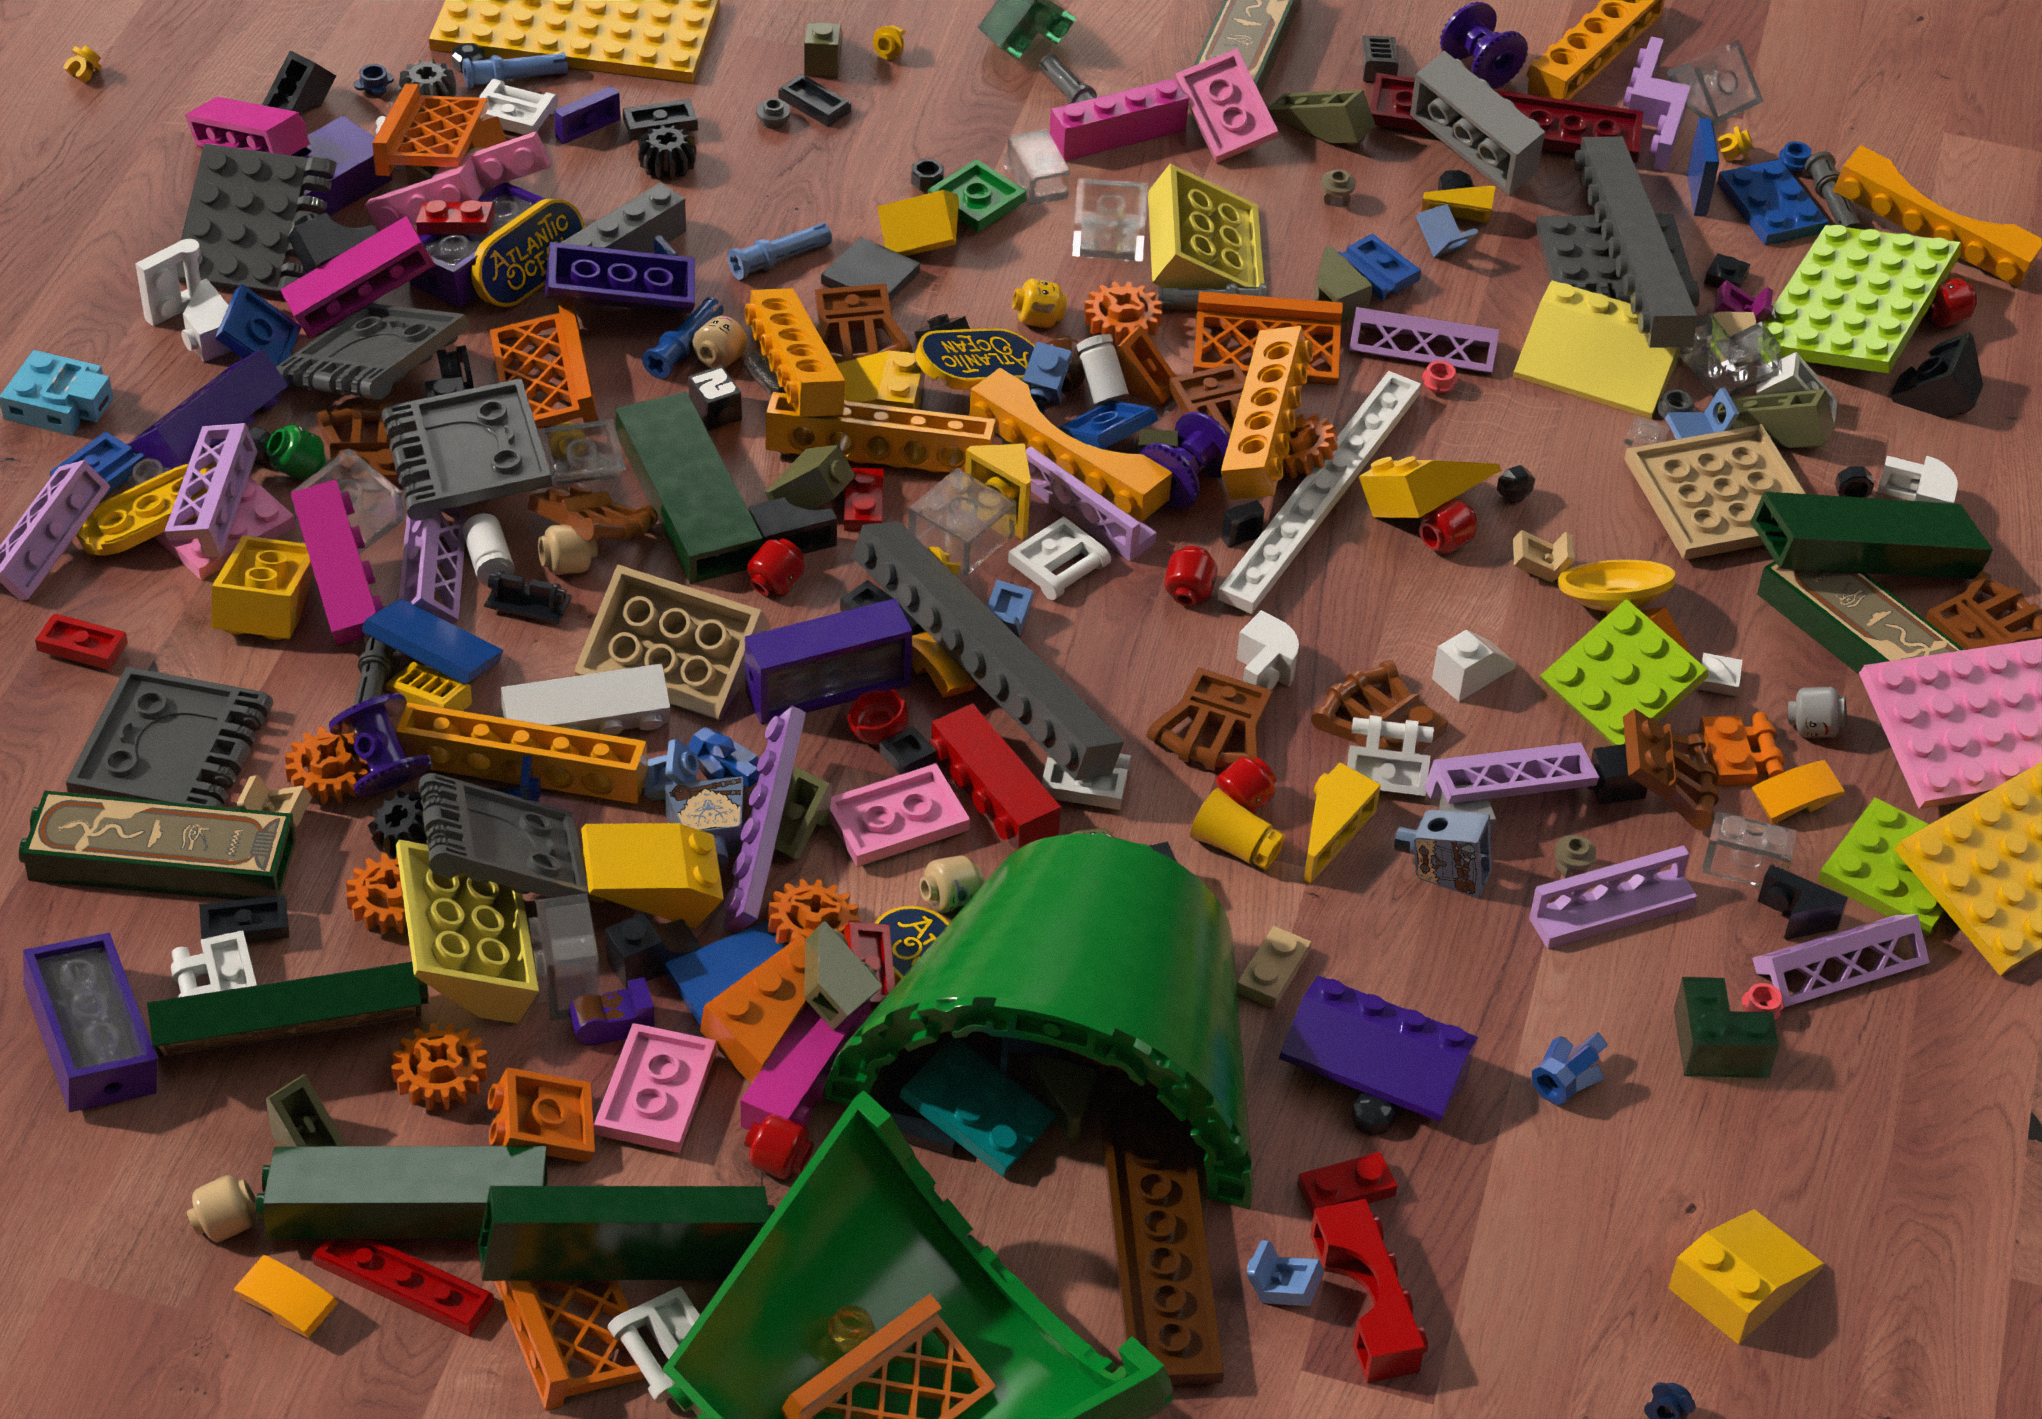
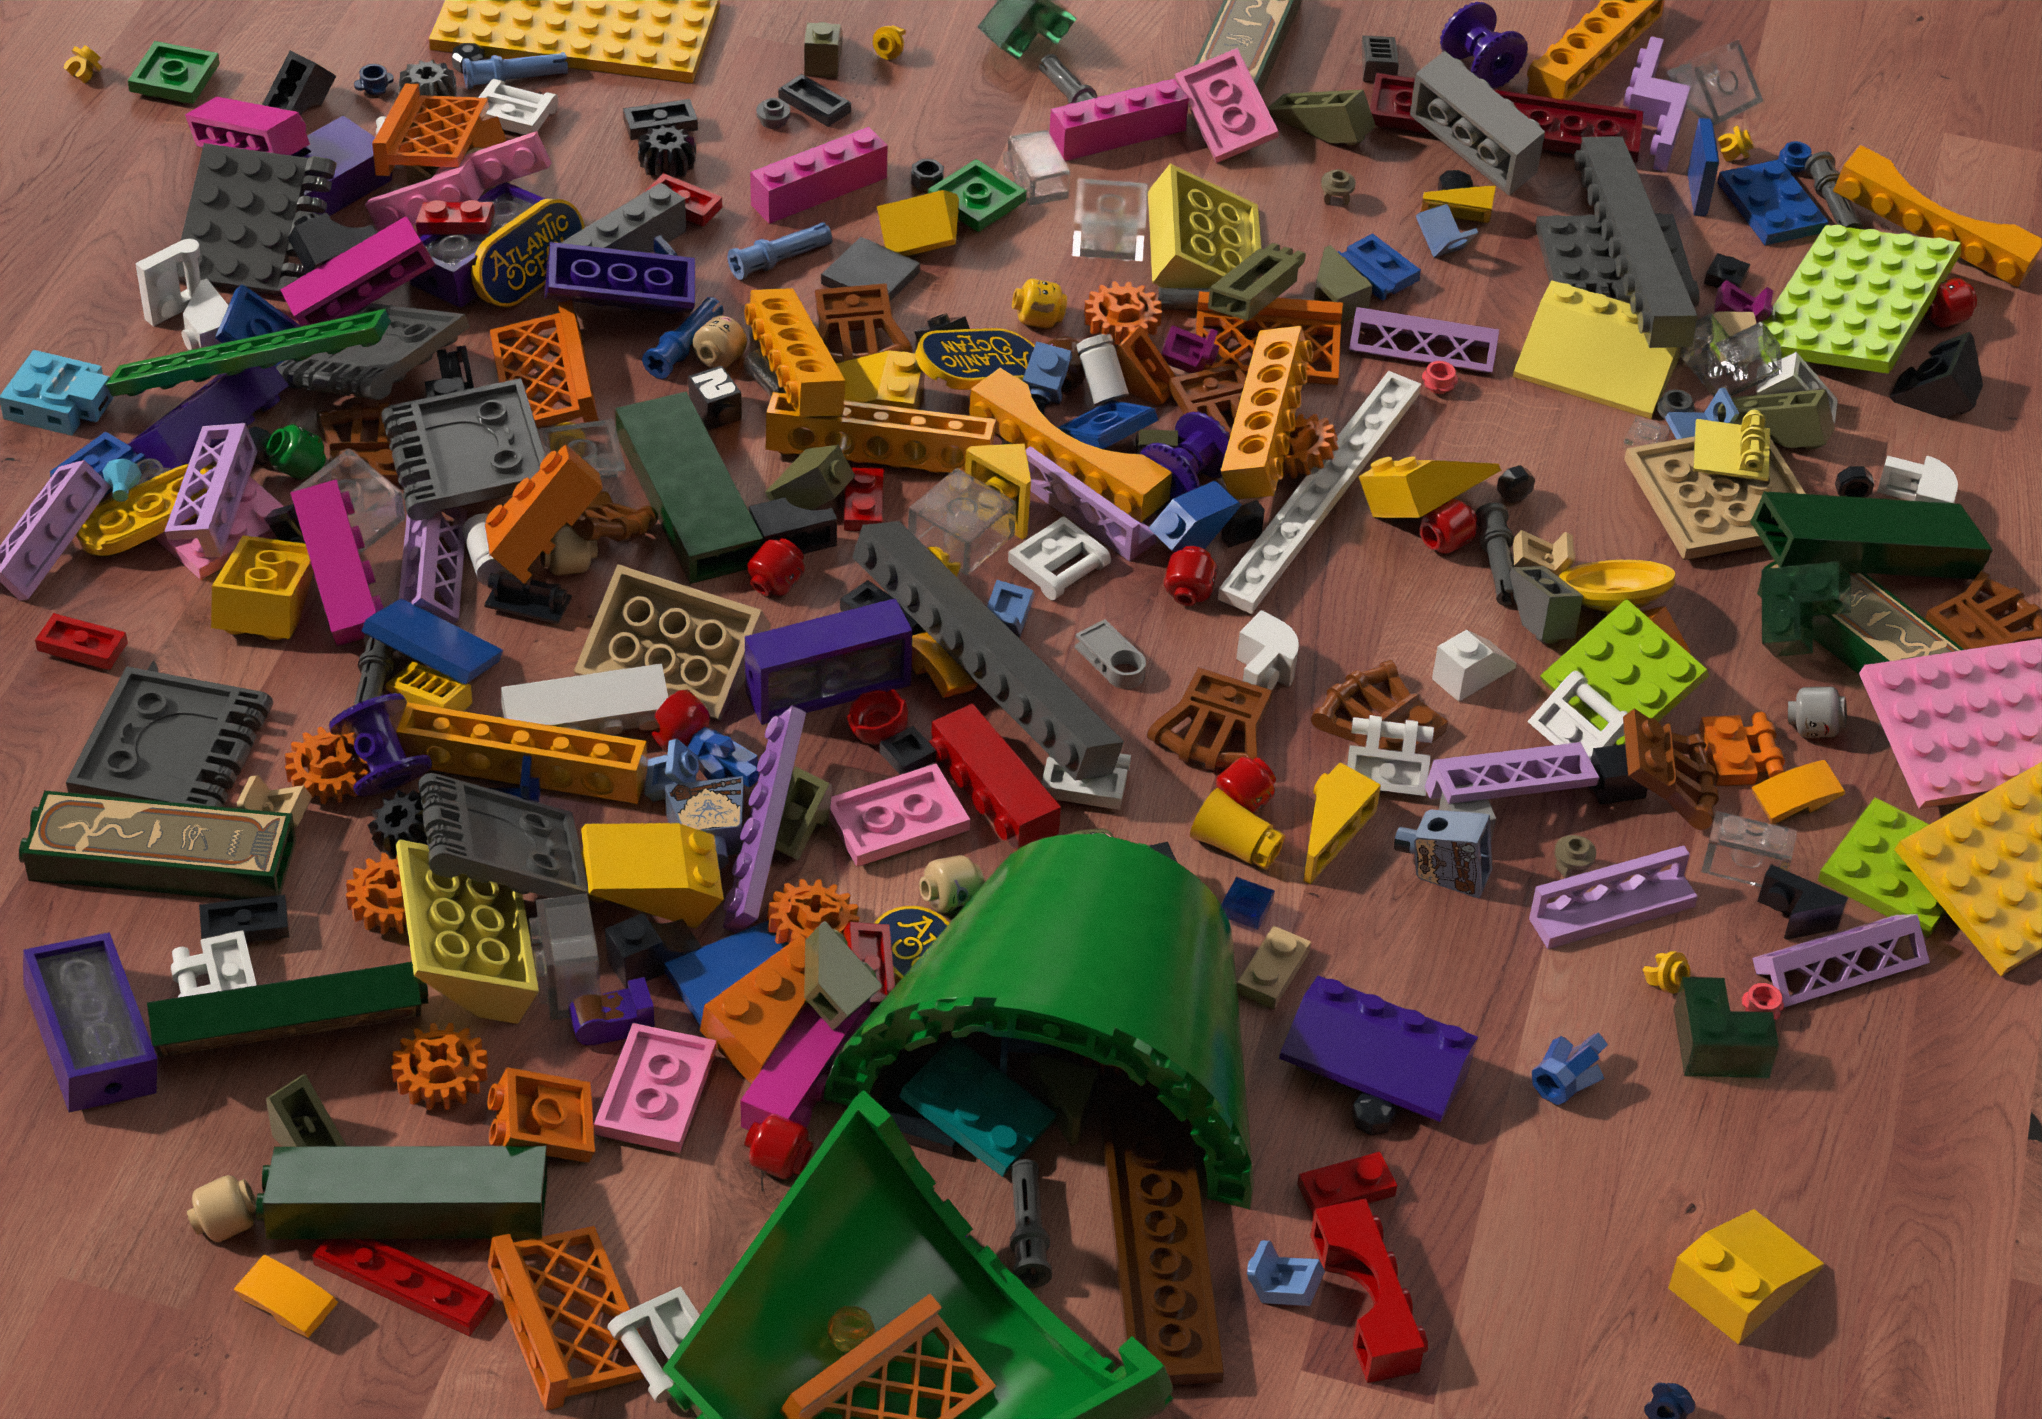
dark green brick [478,1186,775,1281] -> none
dark purple plate [554,86,621,144] -> none
white tile [1698,653,1743,697] -> none
none -> medium azure rock [103,459,142,502]
none -> green plate [106,309,391,397]
none -> green plate [128,41,220,104]
none -> black plate [264,504,305,544]
none -> orange wedge [485,444,603,584]
none -> red plate [644,173,723,227]
none -> red hair [652,689,710,752]
none -> dark pink brick [750,127,888,224]
none -> dark grey pin [1010,1159,1052,1288]
none -> light grey piece [1075,619,1146,689]
none -> blue slope [1149,481,1242,552]
none -> magenta bracket [1161,325,1220,374]
none -> olive hinge [1208,243,1306,321]
none -> clear blue plate [1221,877,1275,930]
none -> dark grey pin [1475,502,1517,606]
none -> dark grey slope [1510,566,1583,644]
none -> white plate [1528,671,1628,761]
none -> yellow plate [1643,951,1690,994]
none -> light yellow hinge [1693,410,1770,481]
none -> clear green brick [1761,562,1851,657]

